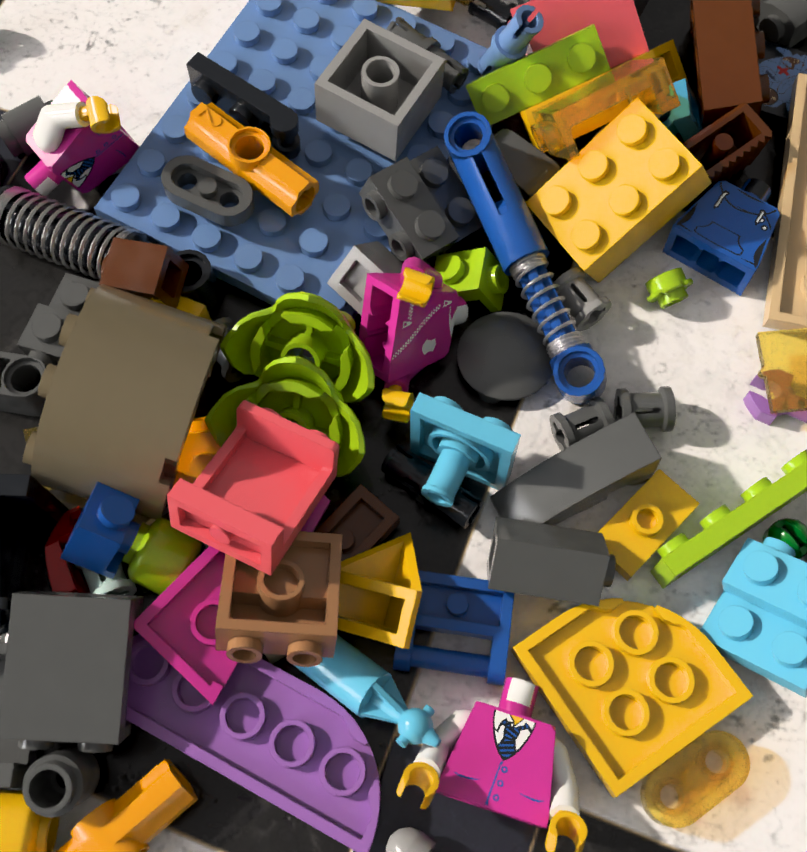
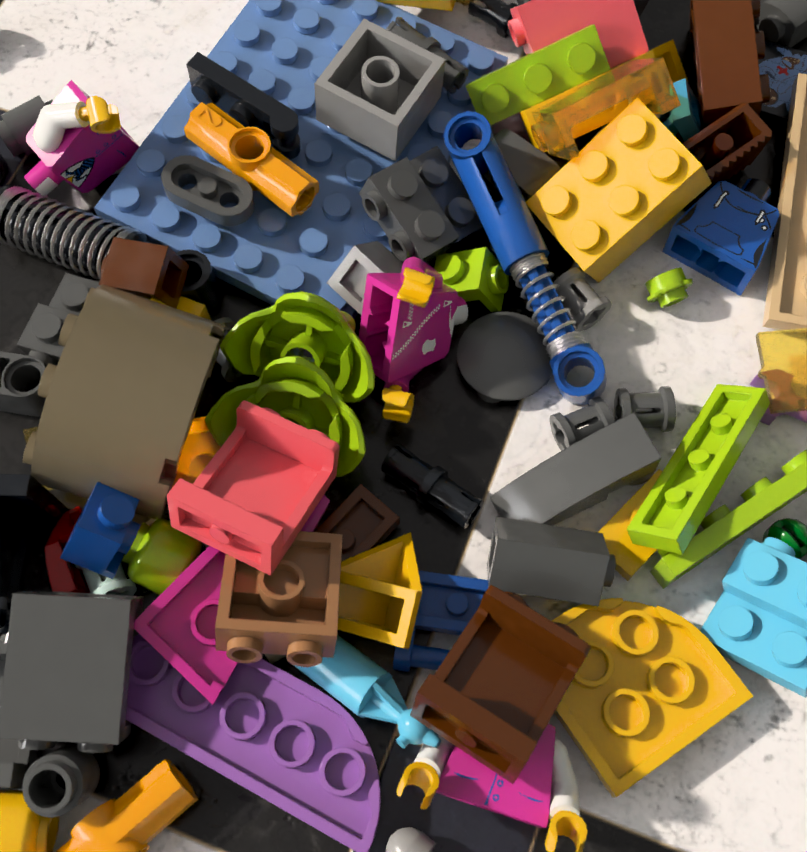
medium azure plate [410,392,521,507] -> none
medium blue pin [477,5,544,74] -> none
clear yellow plate [640,730,750,828] -> none
none -> reddish brown panel [410,585,591,784]
none -> lime plate [627,384,770,555]

